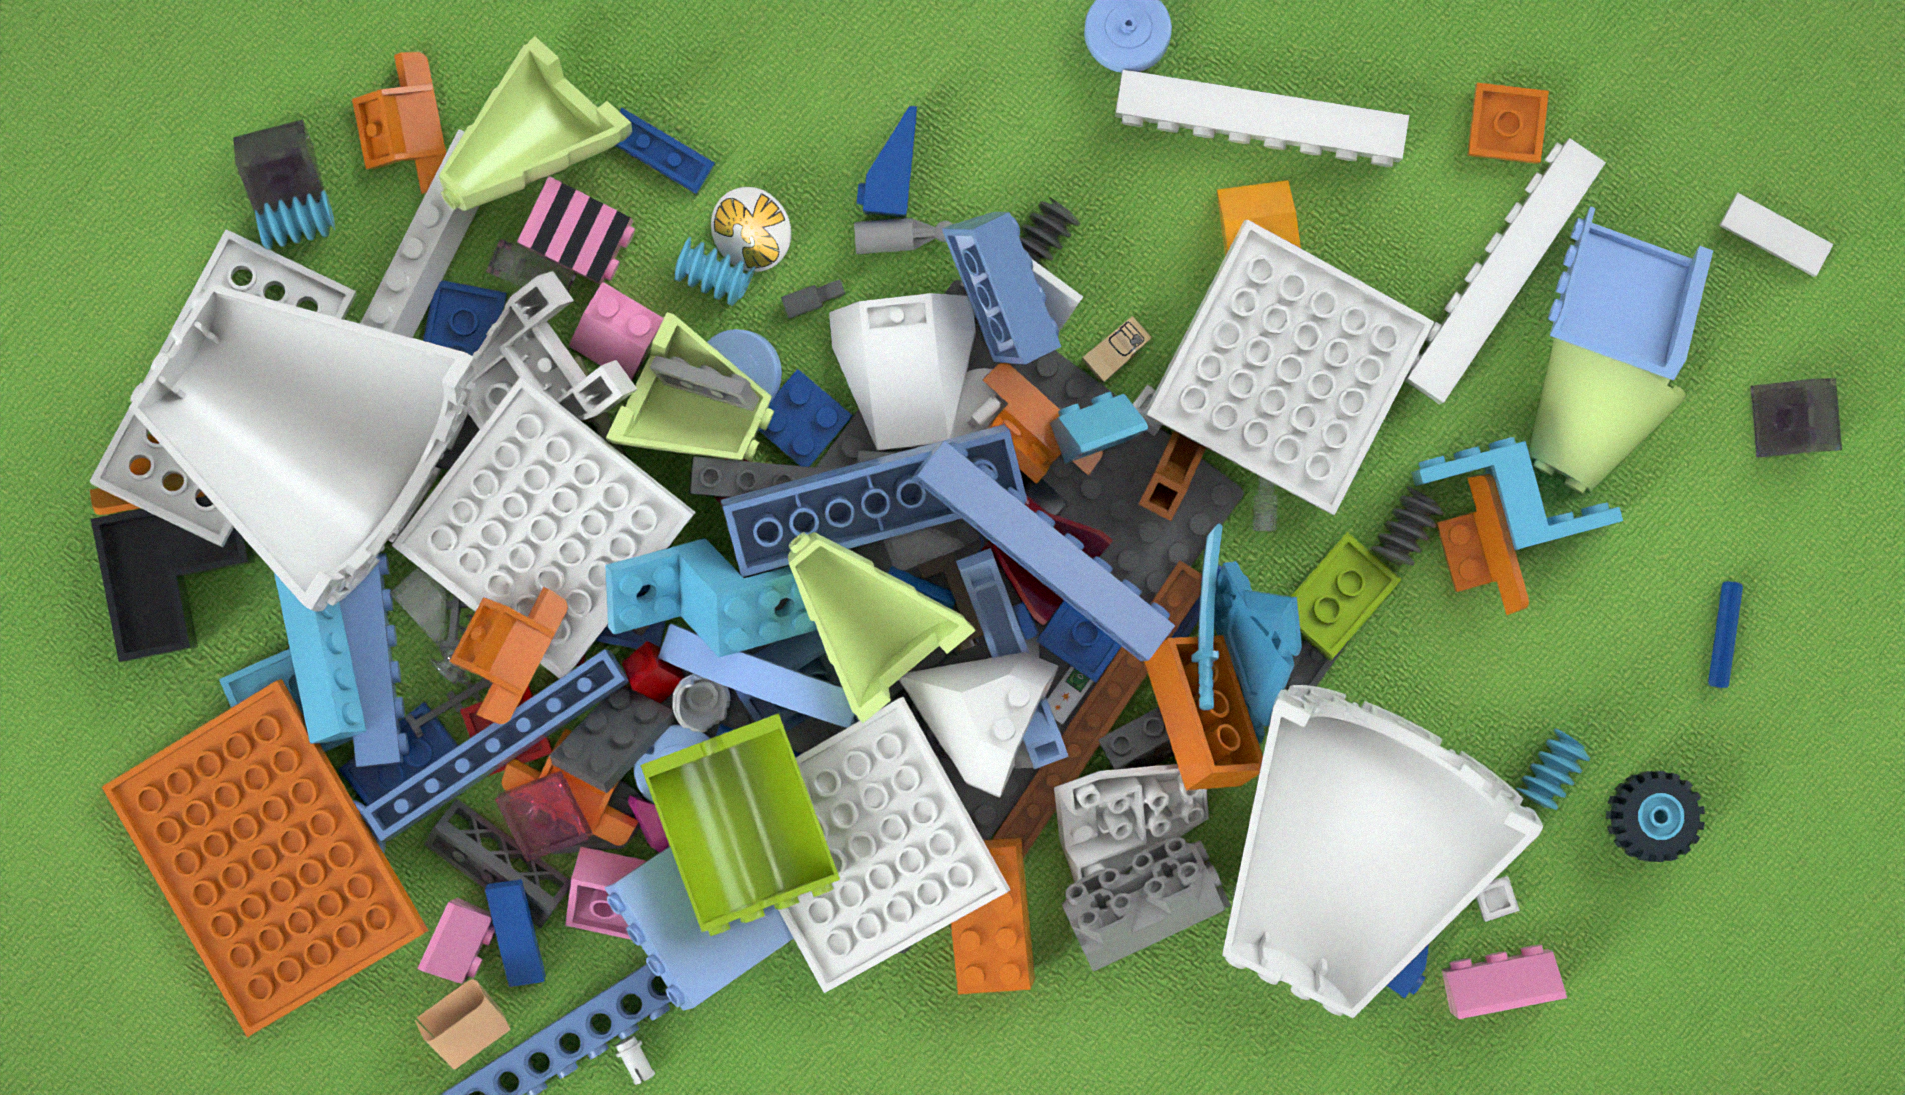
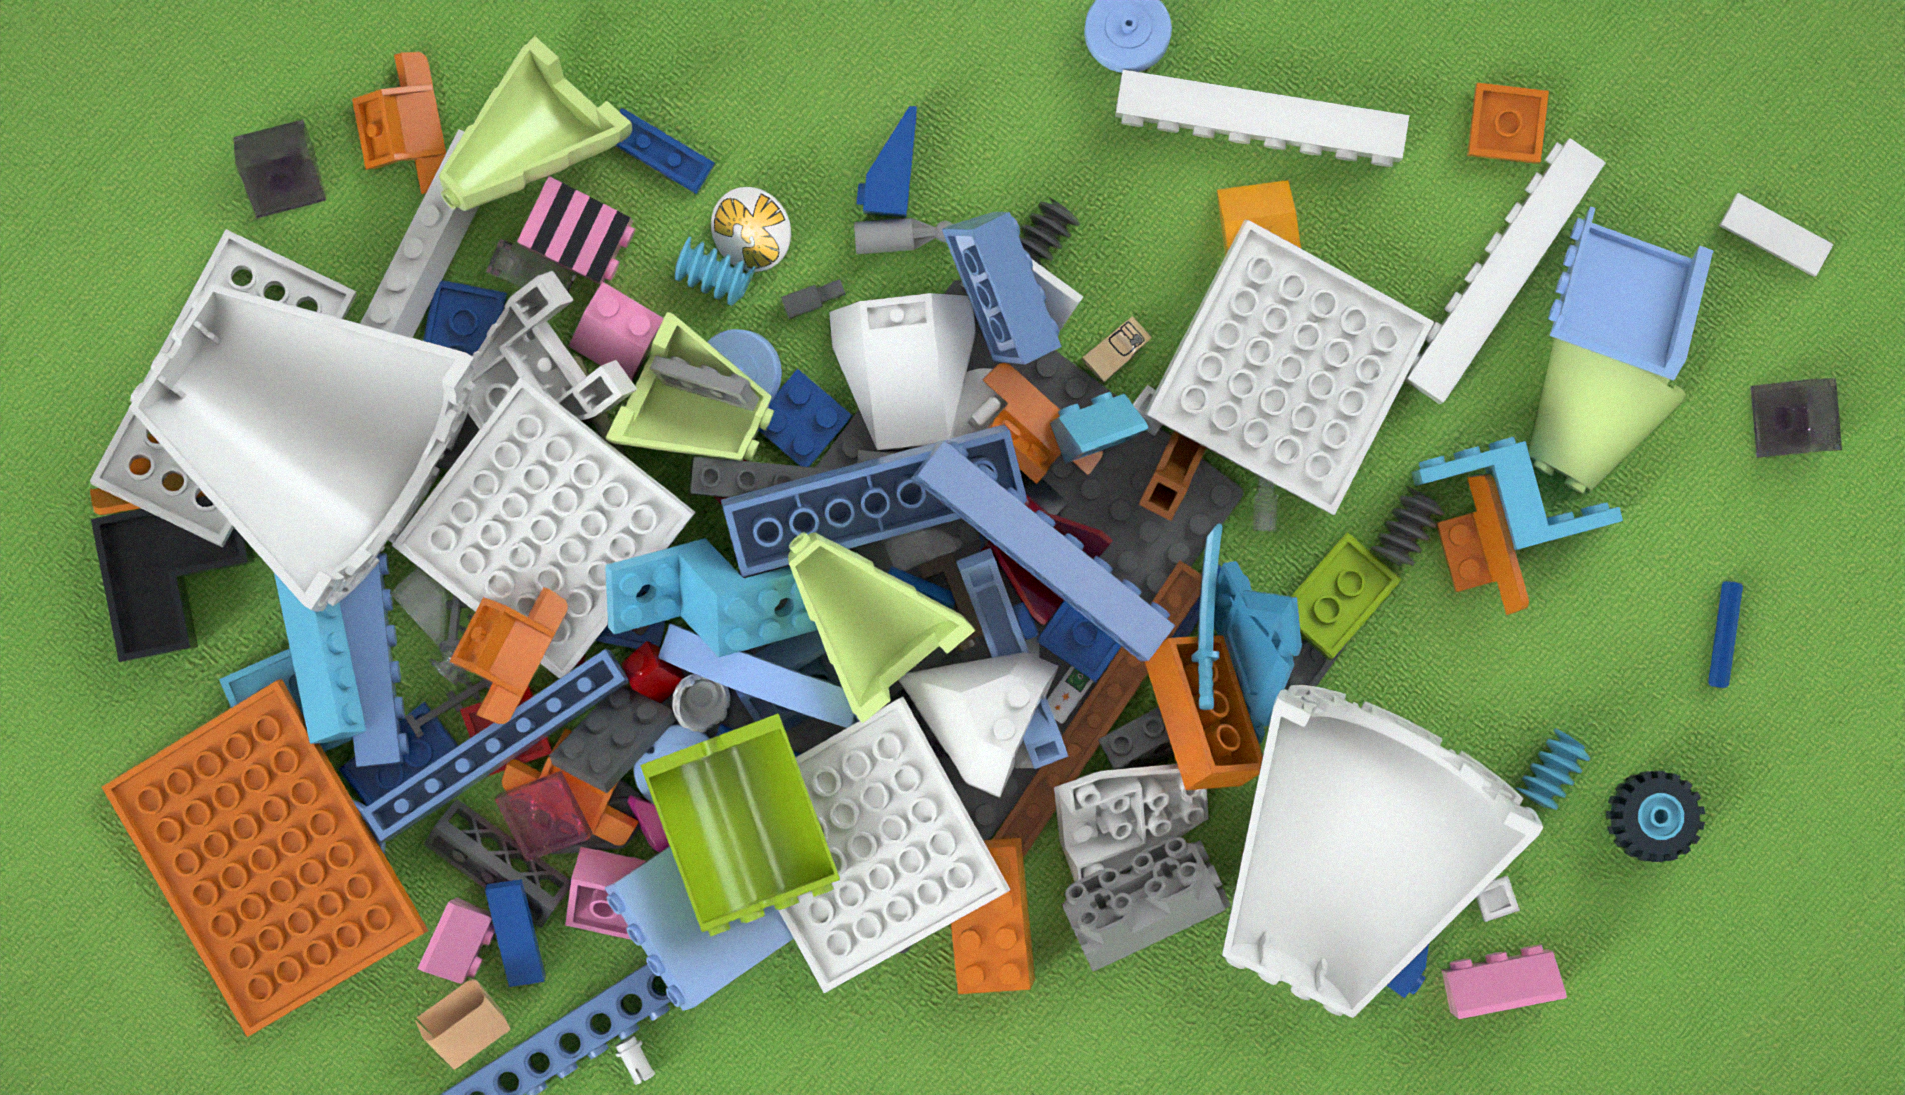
medium azure piece [255,190,335,250] -> none

